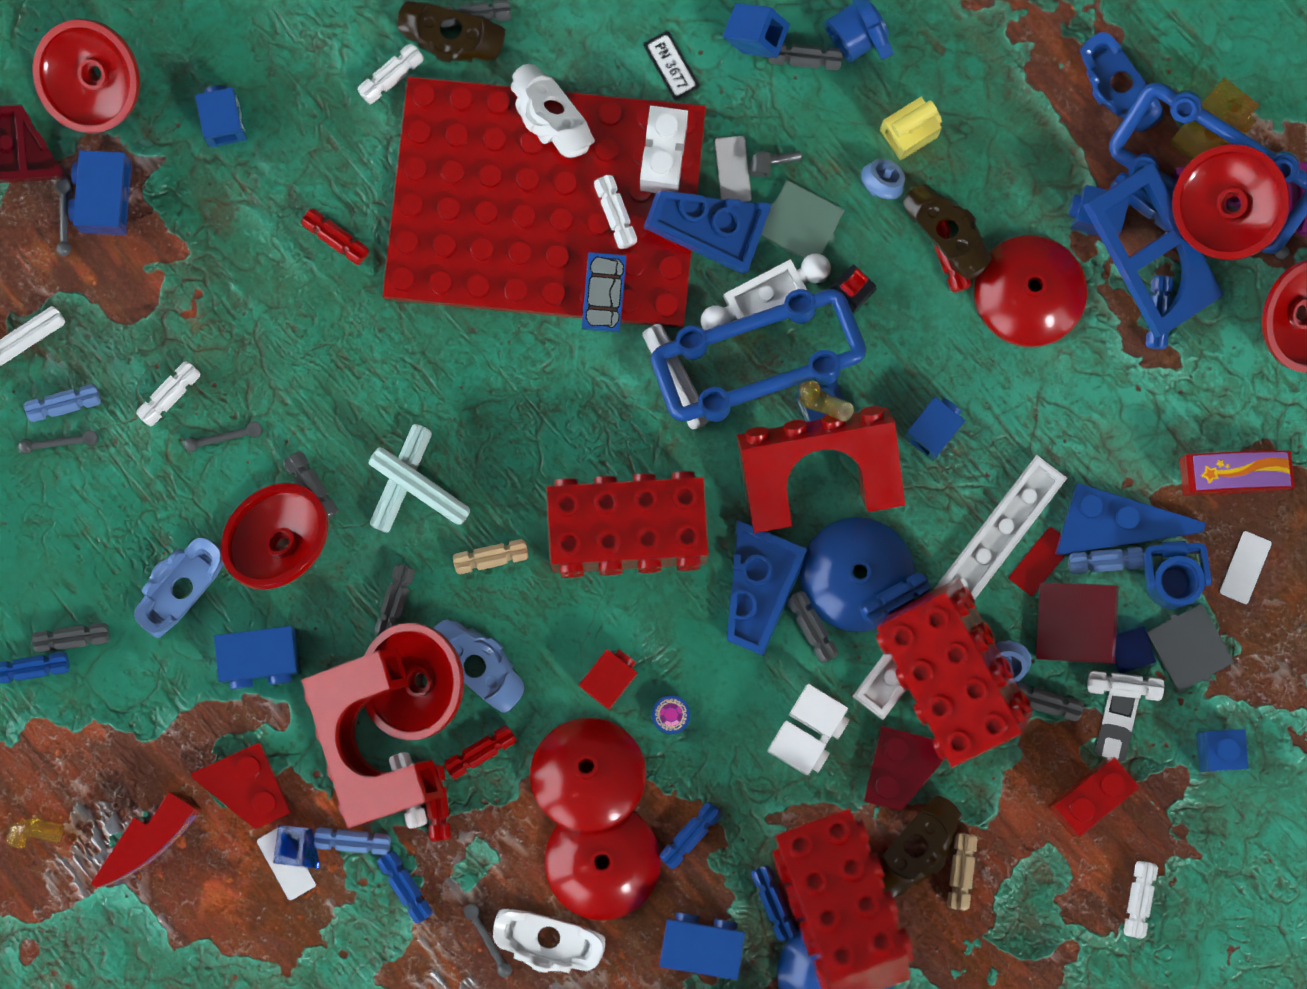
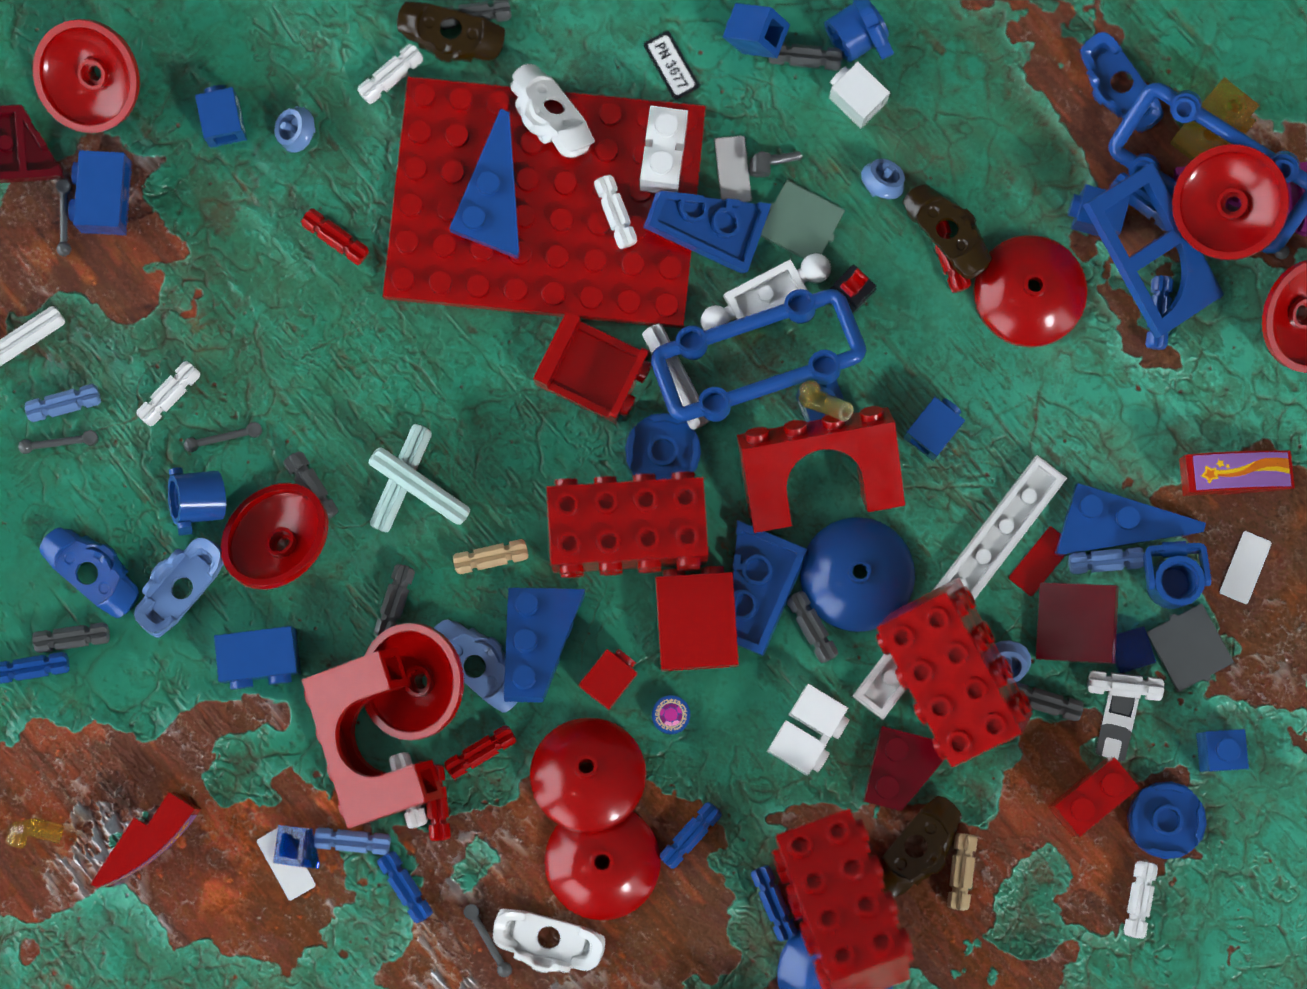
red wing [191,742,292,829] -> none
tile [582,252,626,333] -> none
blue brick [659,912,745,980] -> none
blue axle [859,572,931,624] -> none
light yellow brick [880,97,942,161] -> none
none -> blue piece [39,527,139,618]
none -> blue piece [168,467,226,536]
none -> medium blue hat [275,107,316,153]
none -> blue wing [449,109,520,259]
none -> blue wing [504,588,585,702]
none -> red panel [533,311,652,424]
none -> blue tile [625,413,701,480]
none -> red panel [655,566,739,672]
none -> white brick [829,62,890,128]
none -> blue tile [1127,781,1207,859]

